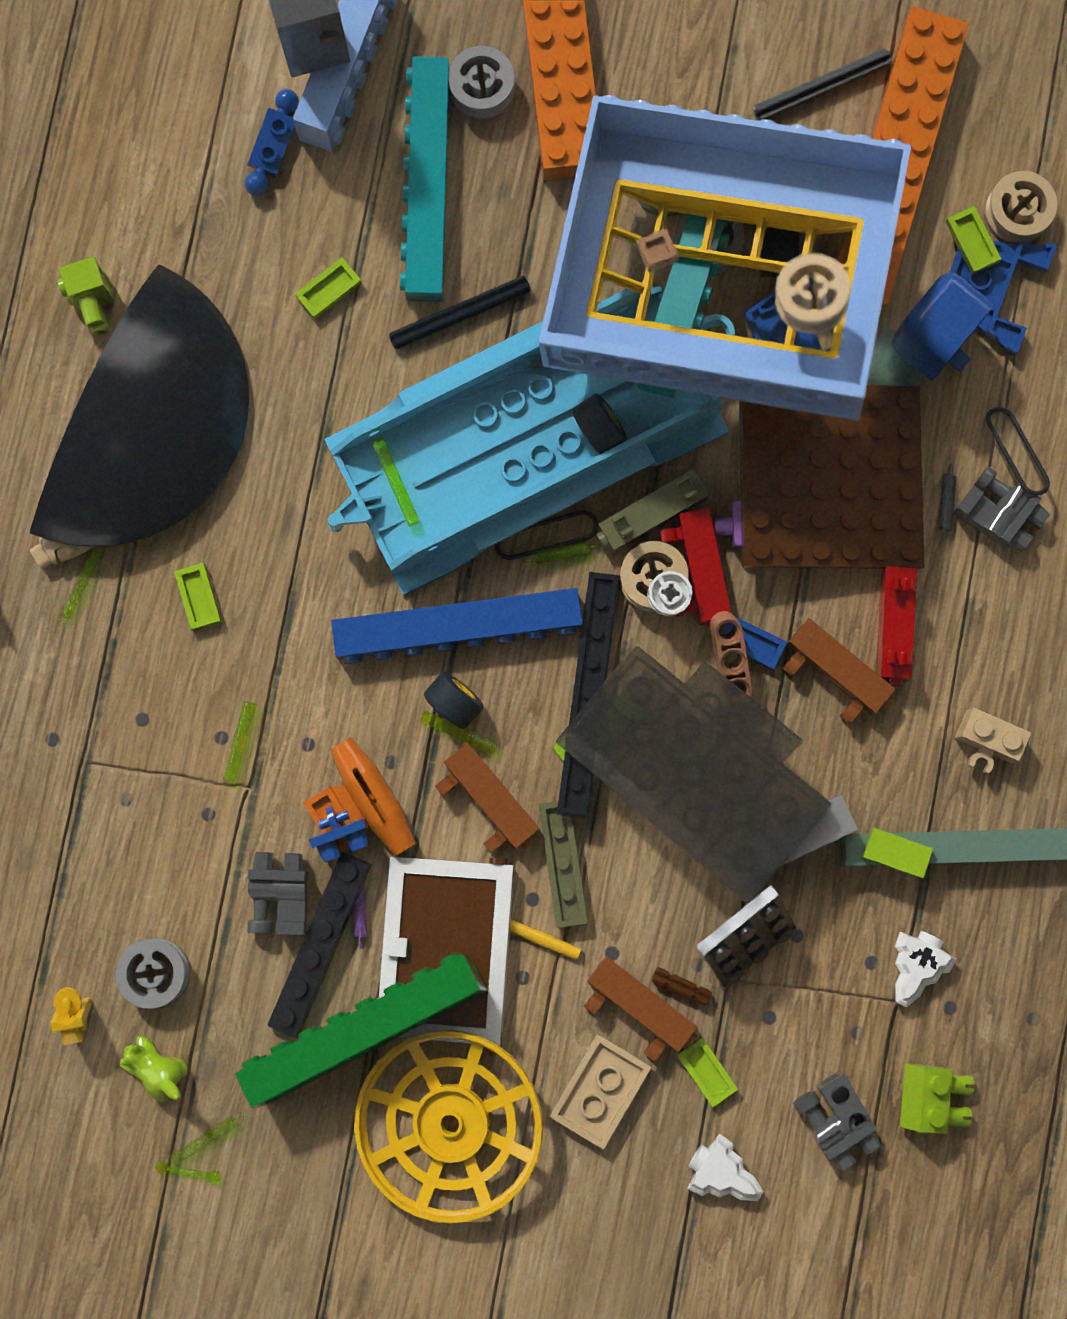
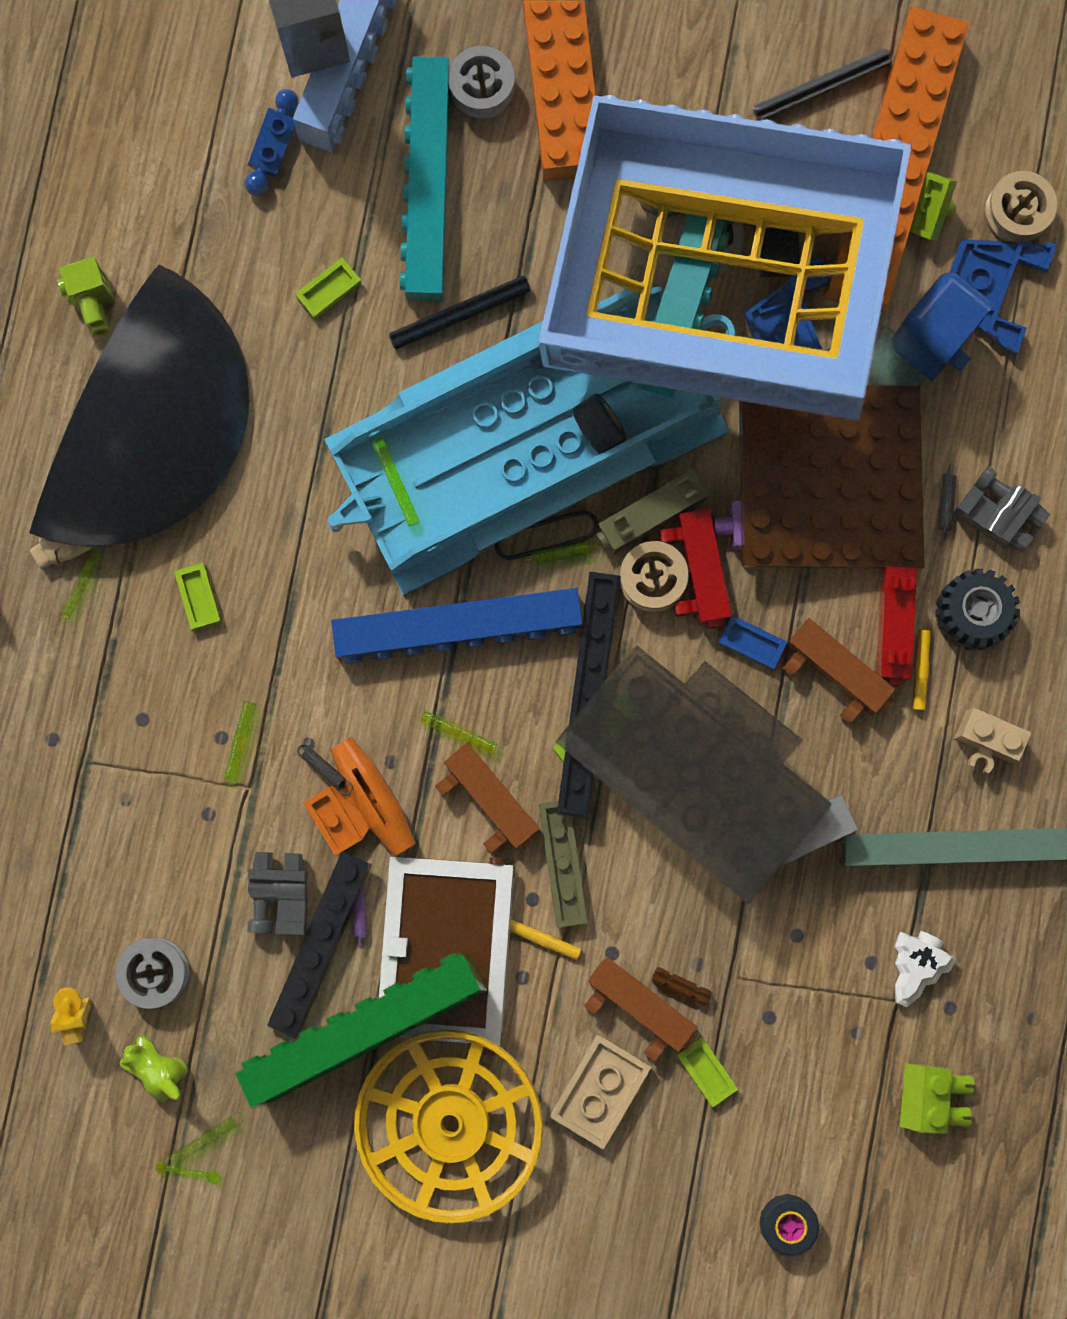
blue hips [309,806,369,862] -> none
black wheel [424,672,484,729] -> none
medium nougat tile [636,229,679,273] -> none
white wheel [647,571,692,617] -> none
white rock [687,1134,764,1201] -> none
black plate [696,885,796,987] -> none
nougat beam [710,611,752,705] -> none
tan wheel [776,254,850,334] -> none
dark grey hips [793,1070,881,1171] -> none
lime tile [862,827,933,878] -> none
lime tile [945,205,1001,275] -> none
black piece [985,407,1050,496] -> none
none -> dark grey piece [297,744,352,795]
none -> black wheel [759,1194,819,1256]
none -> lime tile [910,172,957,241]
none -> yellow piece [913,630,931,711]
none -> black wheel [935,569,1020,651]

